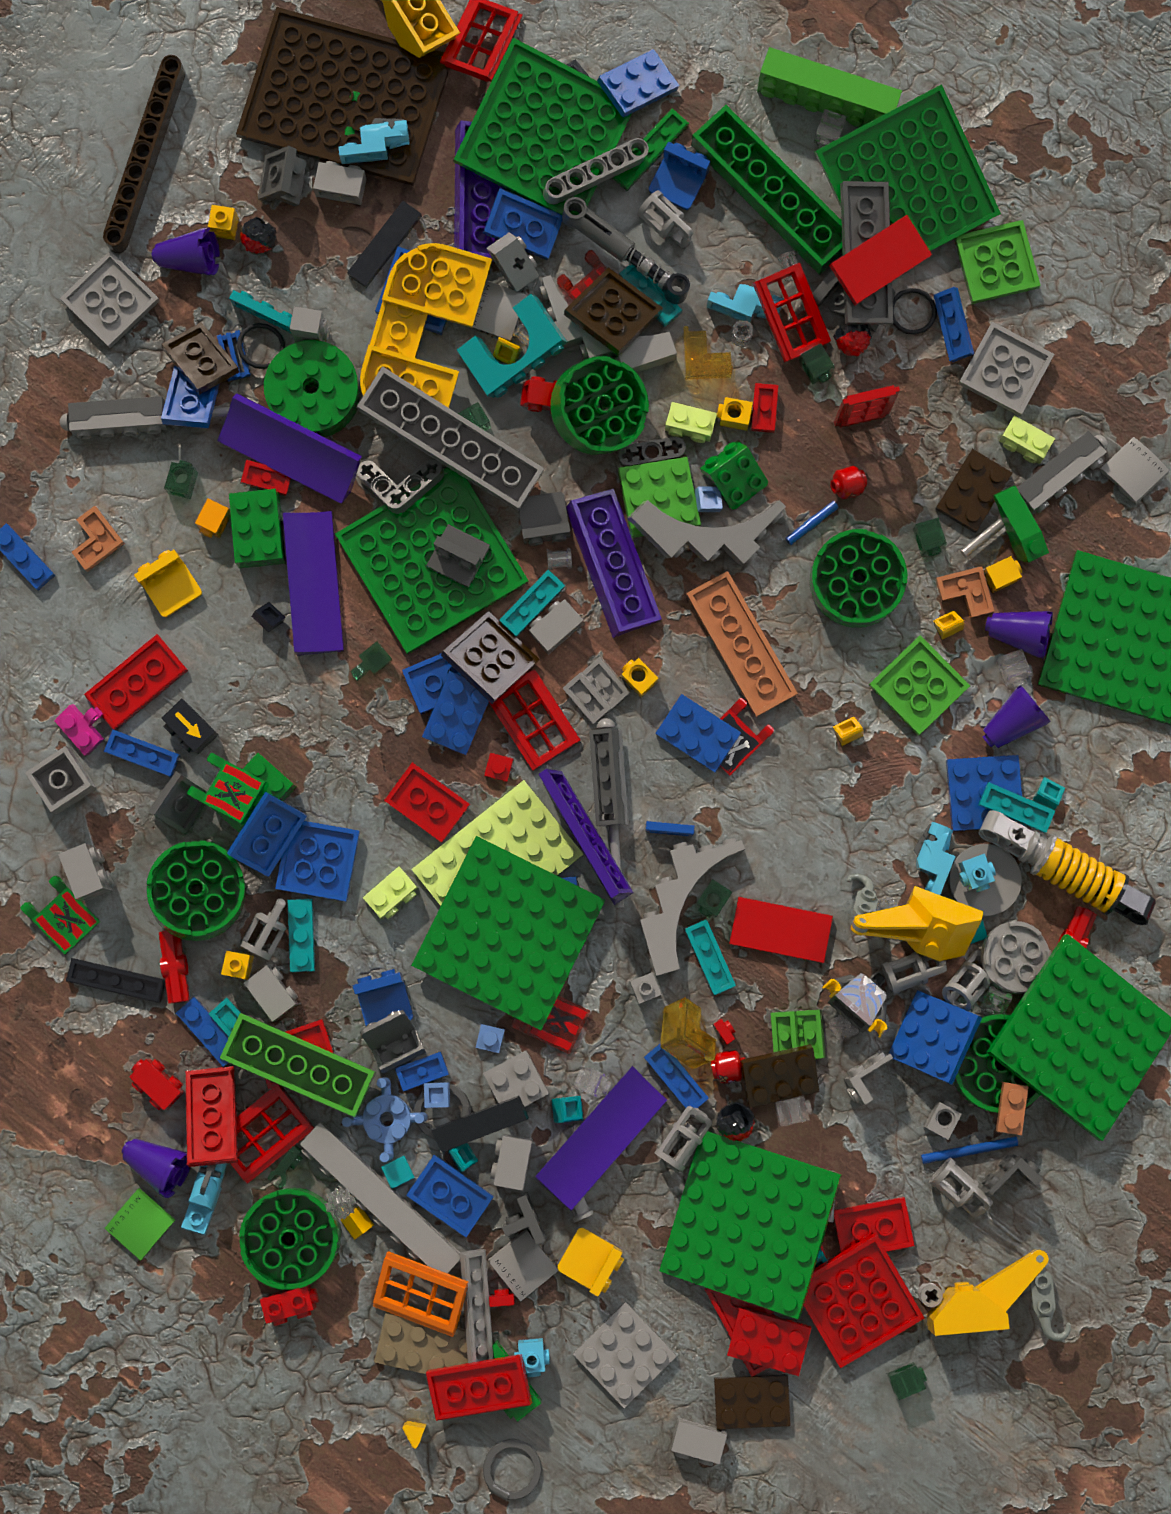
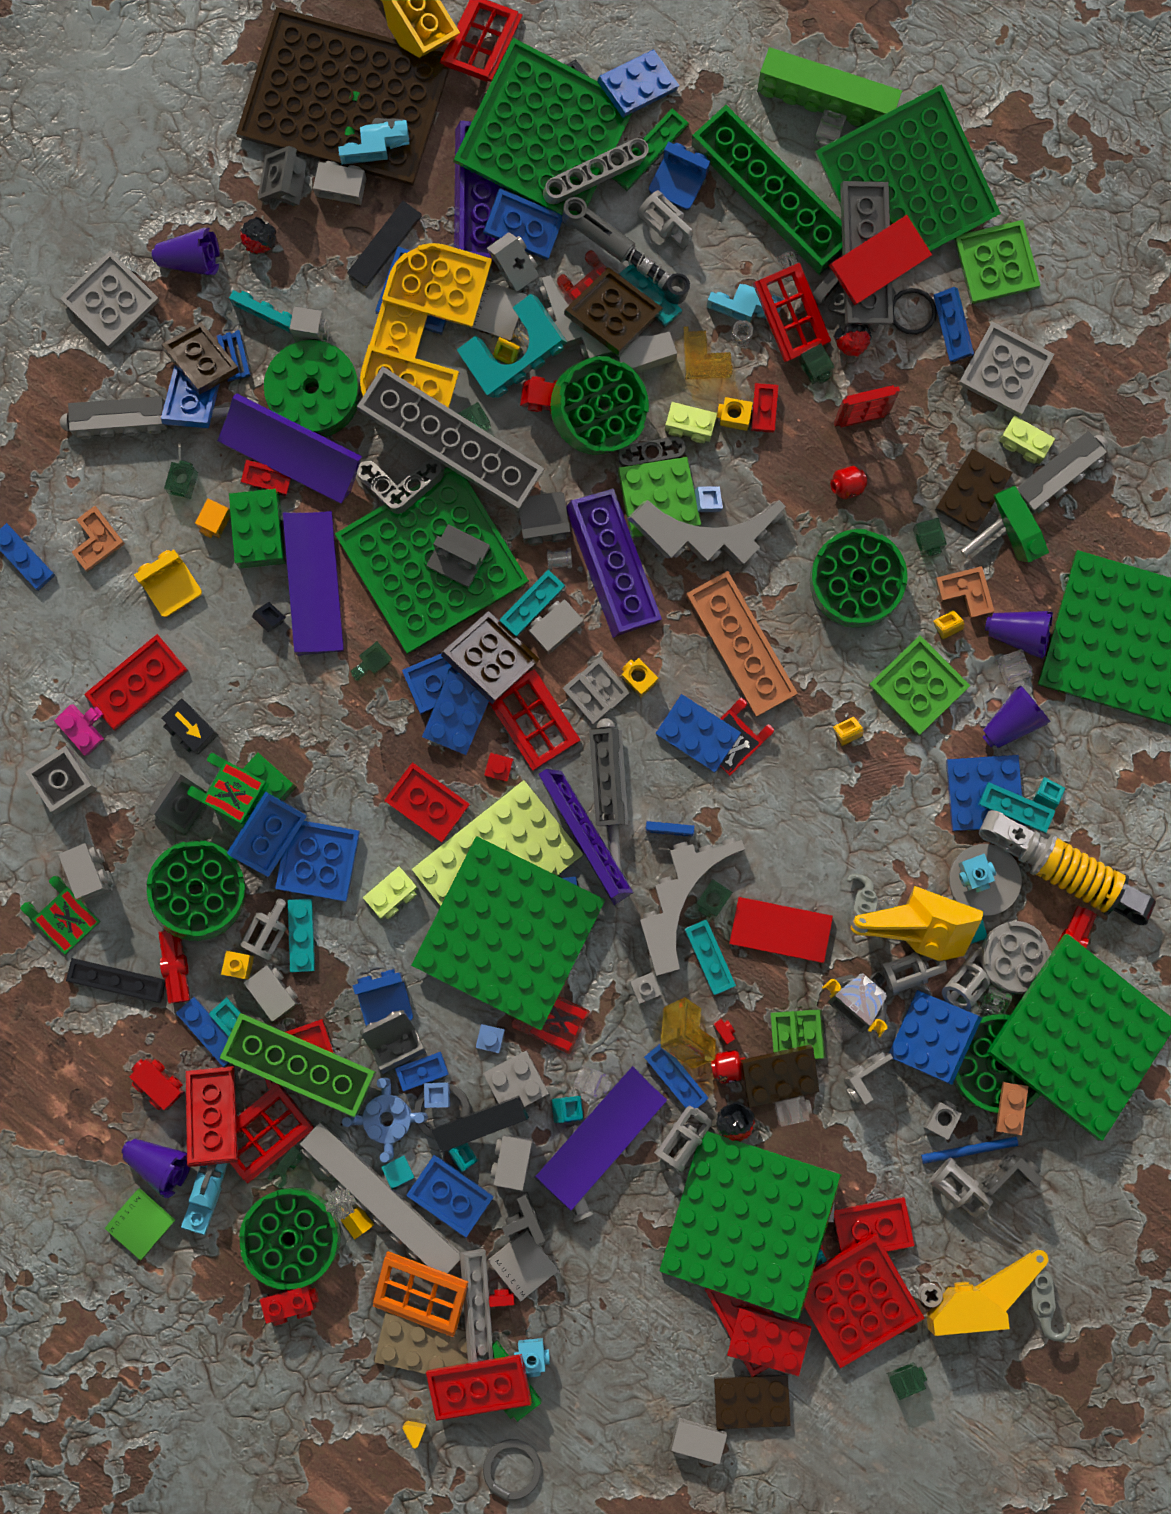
dark brown beam [103,55,185,253] -> none
blue plate [104,730,181,777] -> none
yellow brick [208,205,239,240] -> none
black piece [237,323,285,369] -> none
yellow bracket [557,1227,624,1296] -> none
light grey plate [573,1301,677,1408] -> none
green bracket [700,441,768,510] -> none
blue piece [785,501,839,545] -> none
medium azure plate [913,822,955,895] -> none
yellow brick [984,556,1022,593] -> none
light grey slope [1100,437,1169,504] -> none

